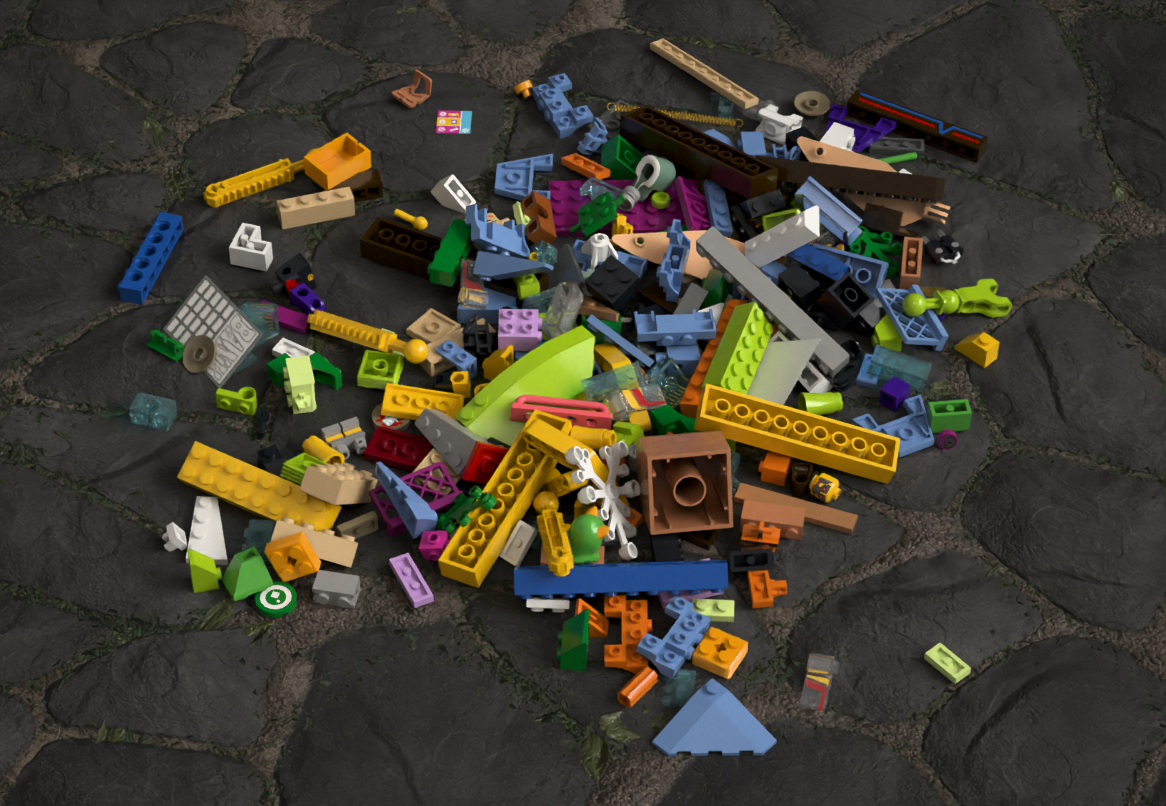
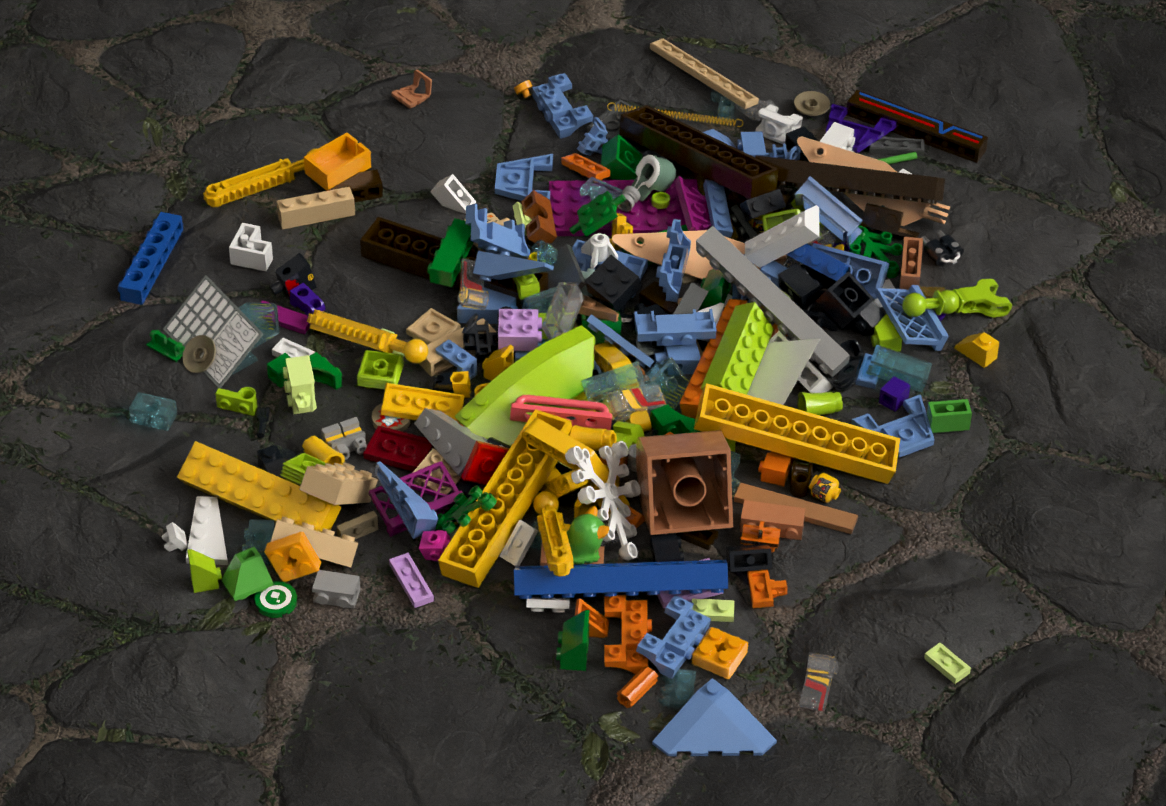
yellow bar [393,209,428,230] -> none
sticker [436,110,472,134] -> none
tile [937,430,958,450] -> none

